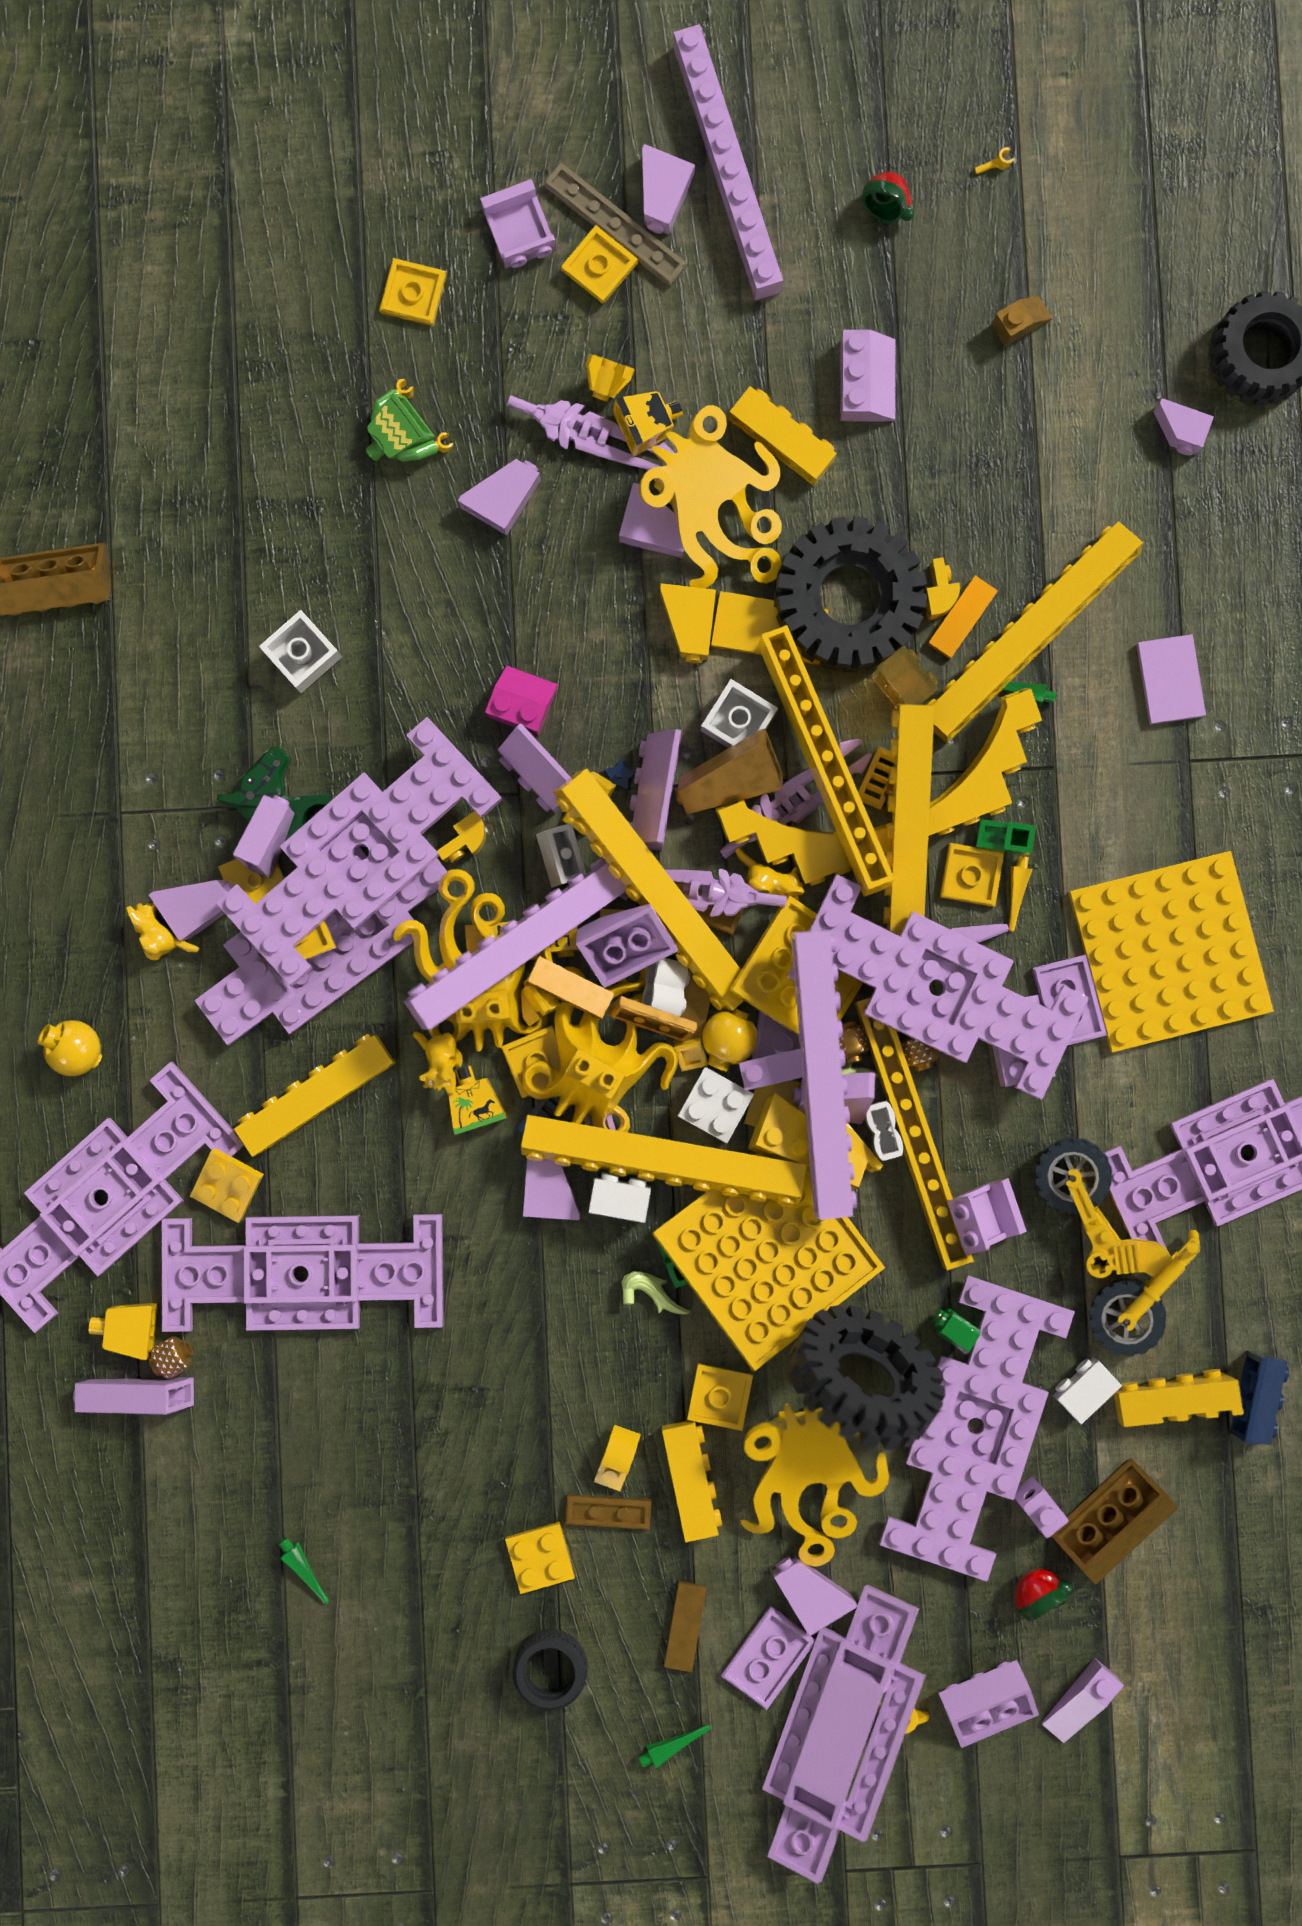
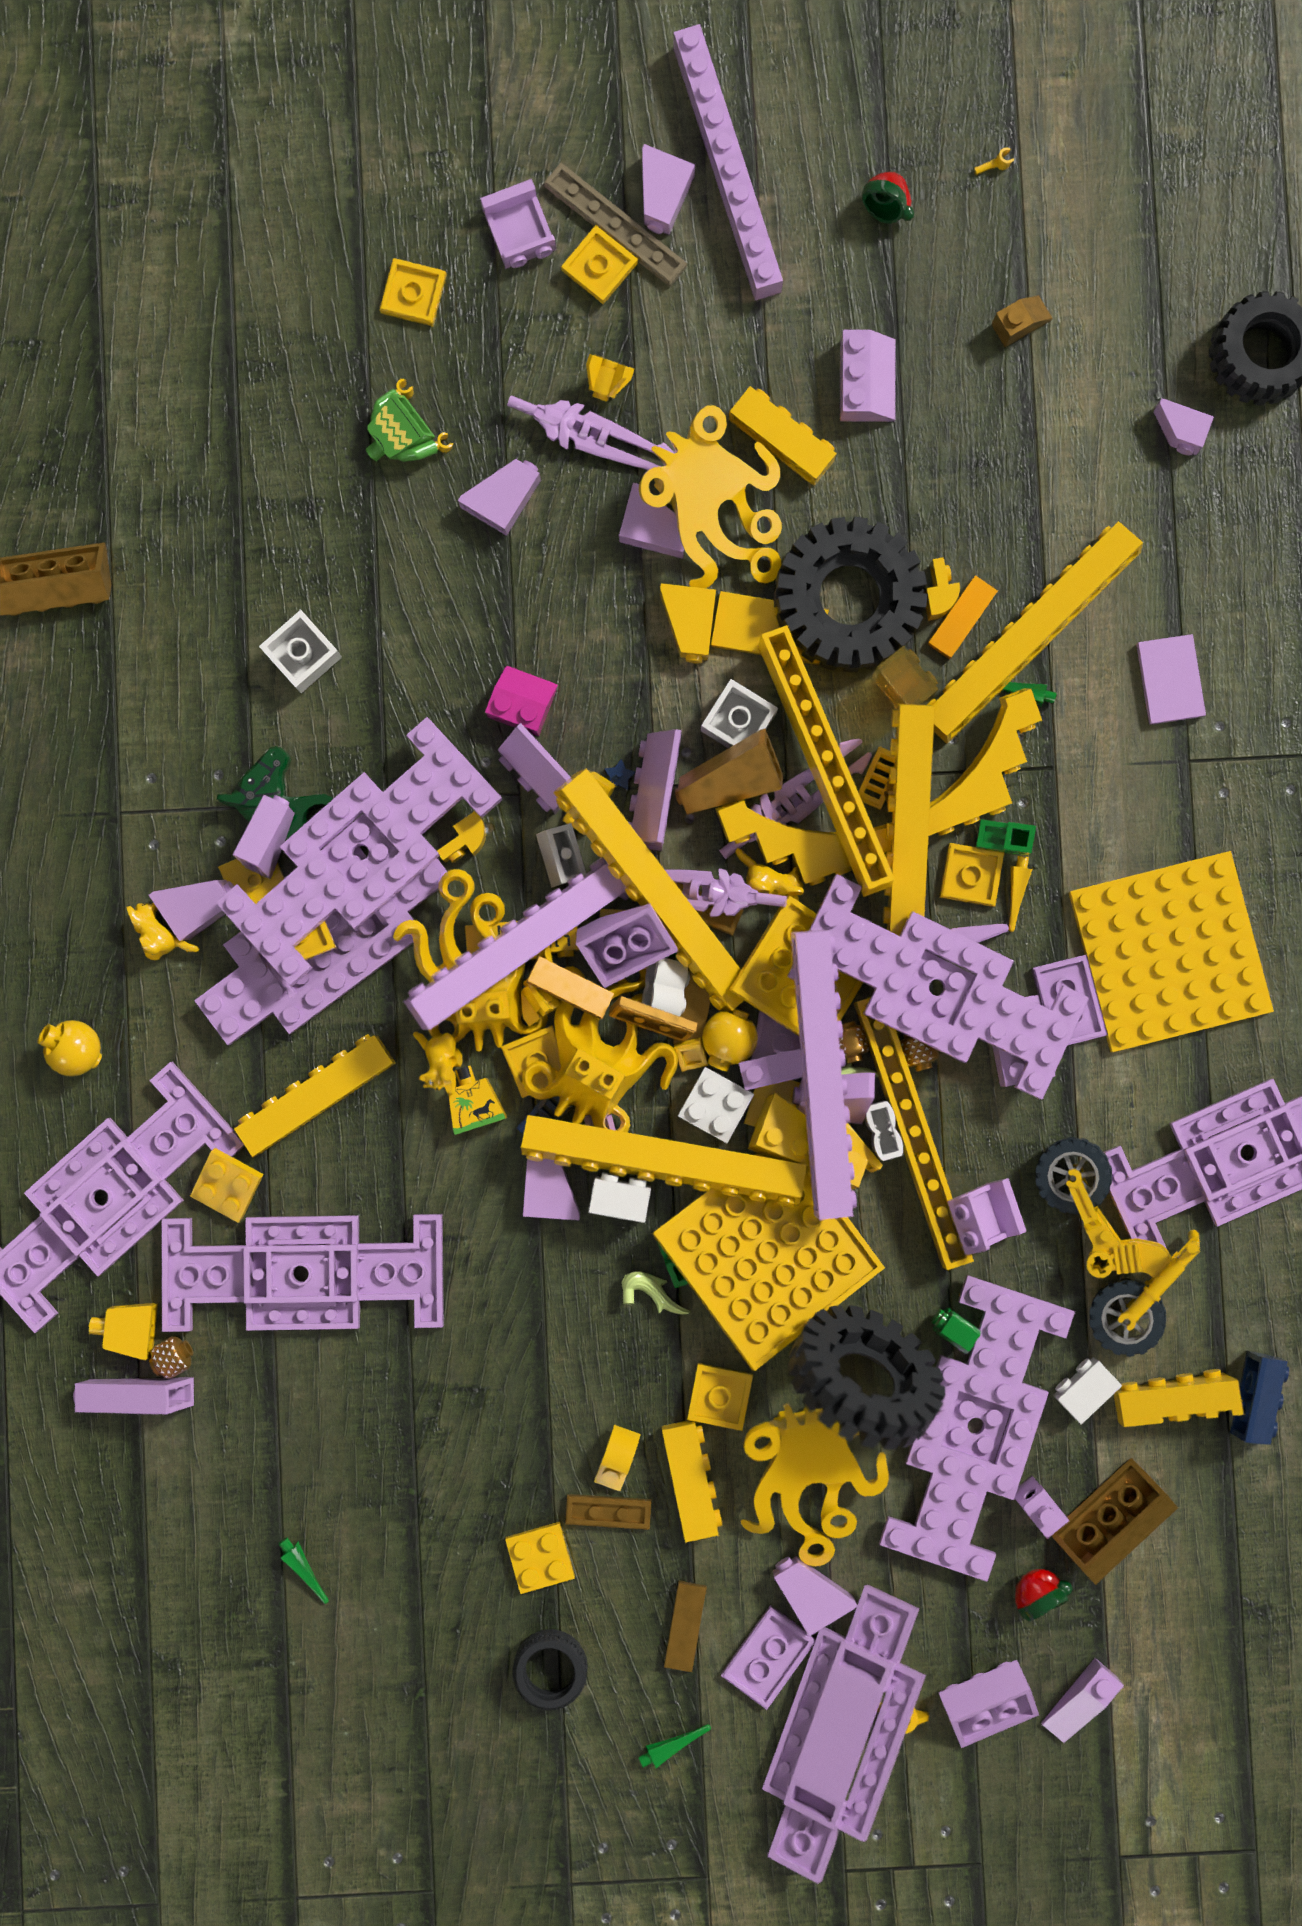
yellow torso [612,391,683,457] -> none

